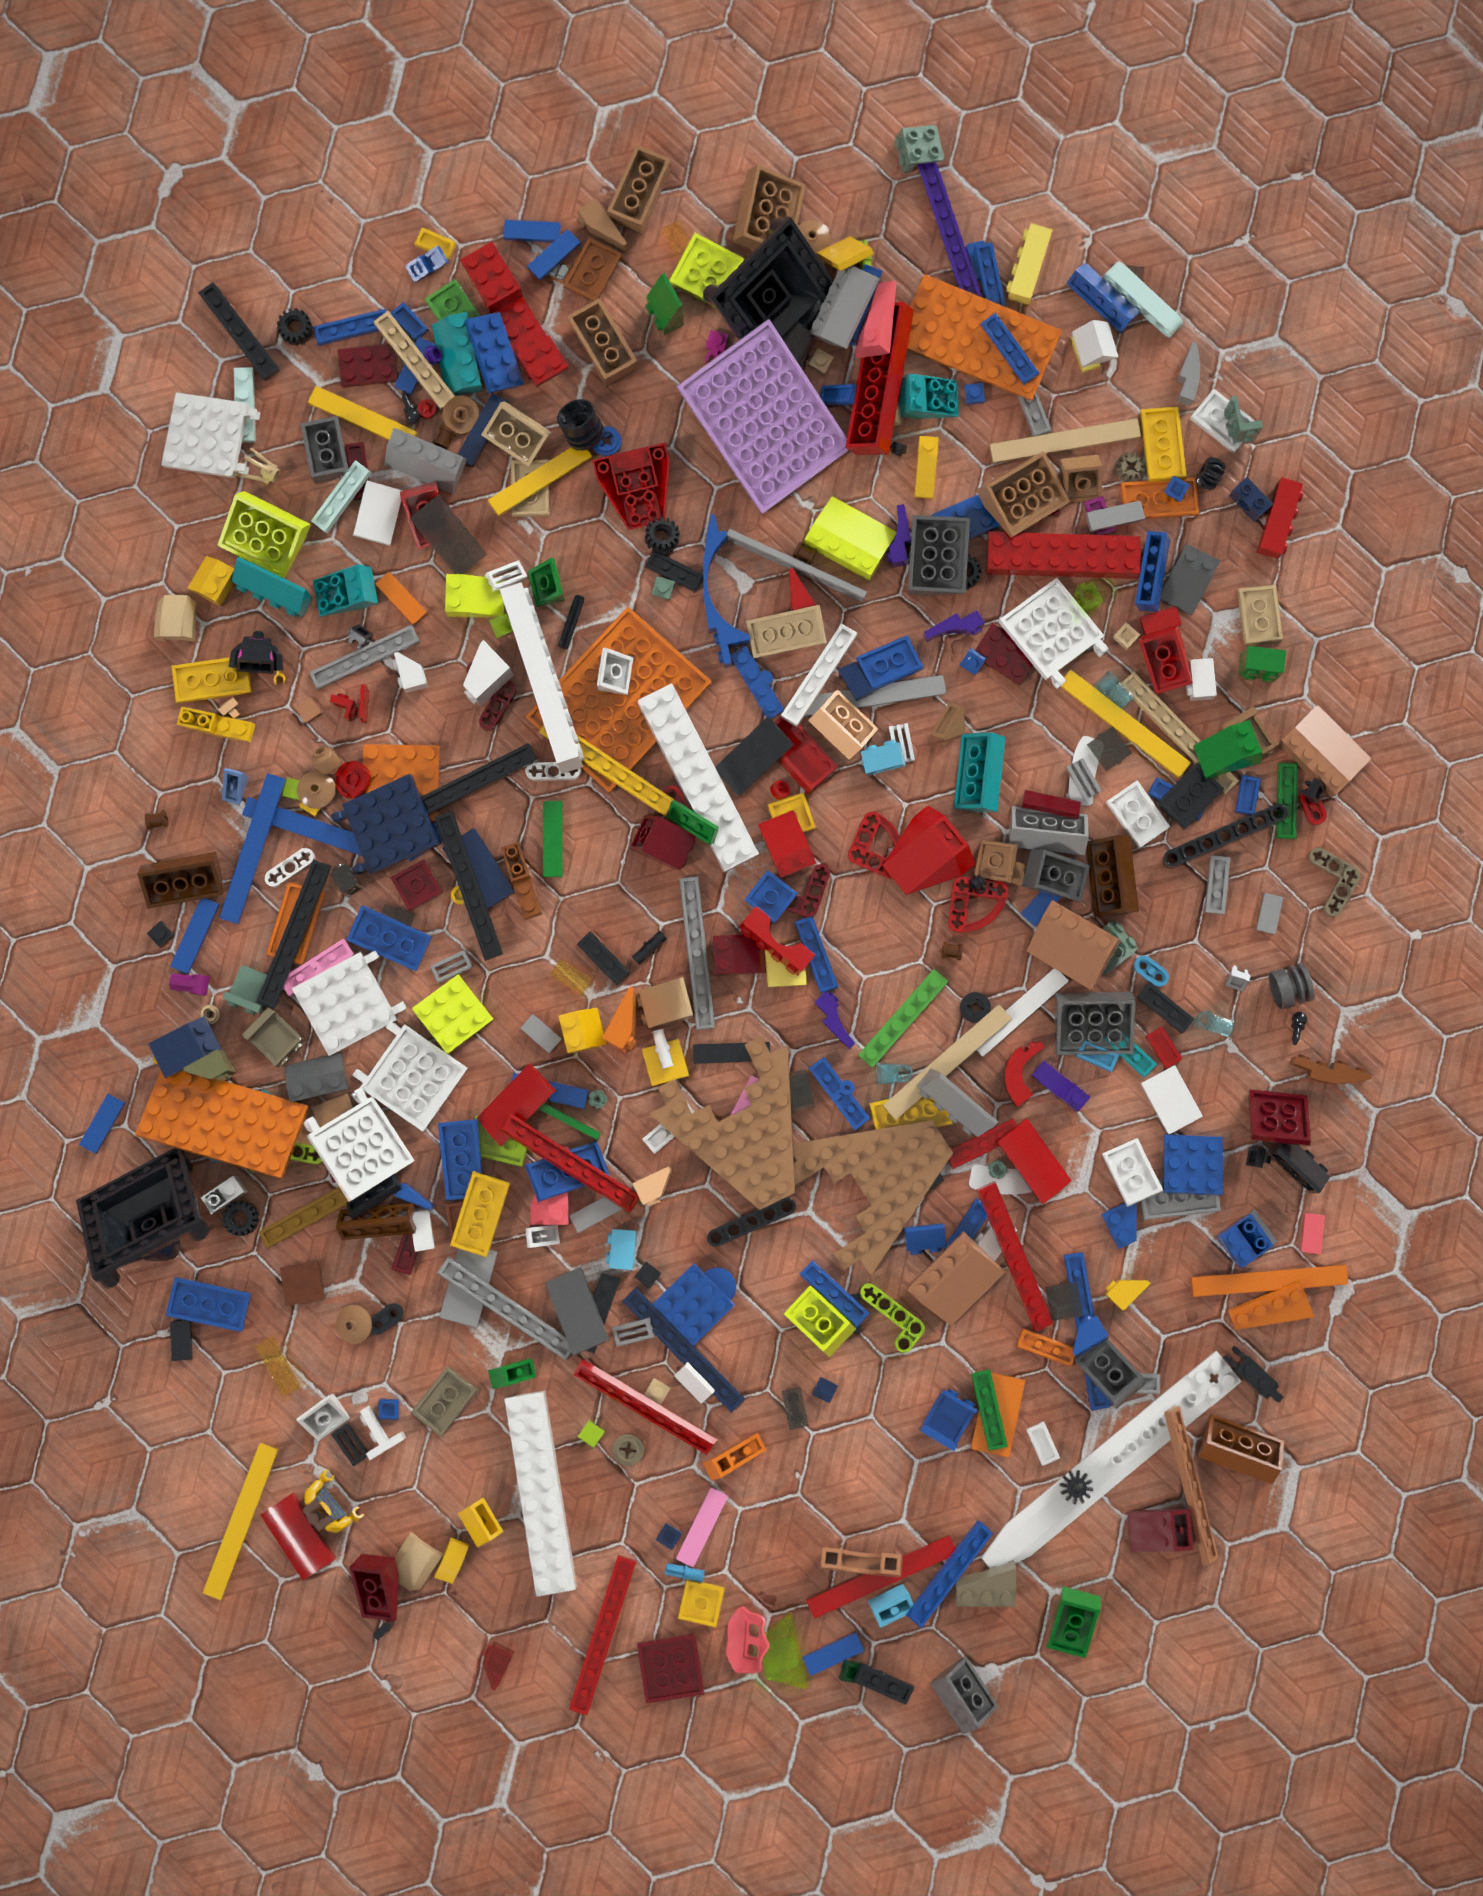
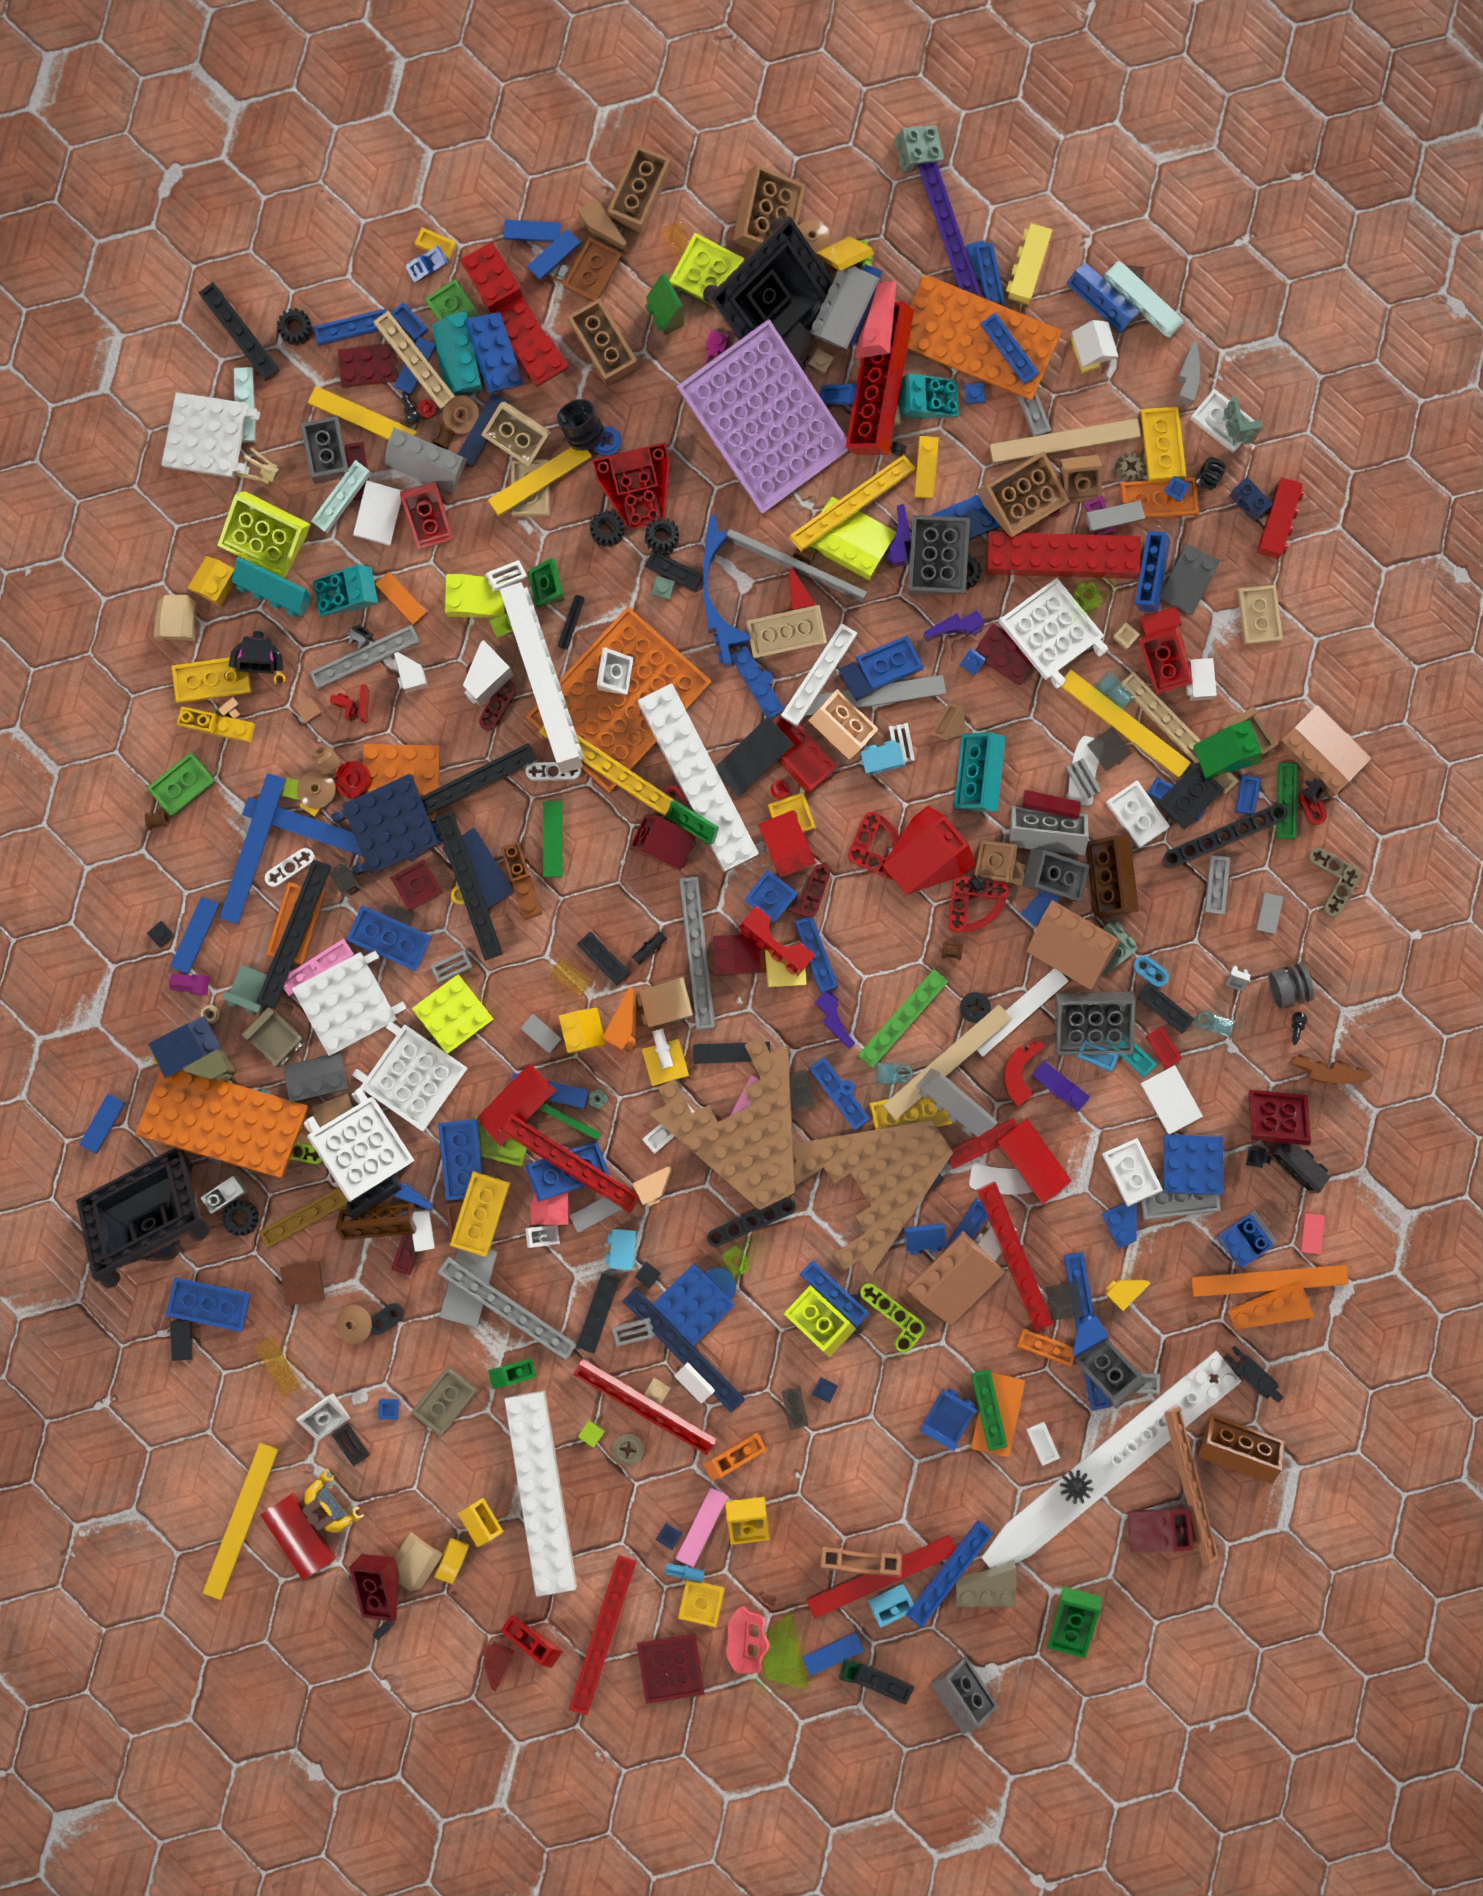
reddish brown slope [138,852,223,909] -> none
medium blue slope [222,768,249,805] -> none
white bracket [360,1406,406,1460] -> none
clear smoke tile [409,495,487,574] -> none
dark purple plate [425,346,442,365] -> none
dark grey tile [545,1267,609,1355] -> none
sand green plate [988,1160,1007,1179] -> none
green brick [1238,646,1286,683] -> none
none -> bright green tile [147,752,216,817]
none -> red slope [501,1614,563,1668]
none -> black tyre [590,510,624,547]
none -> clear neon green brick [721,1245,750,1276]
none -> yellow slope [726,1497,770,1545]
none -> yellow tile [789,455,916,552]

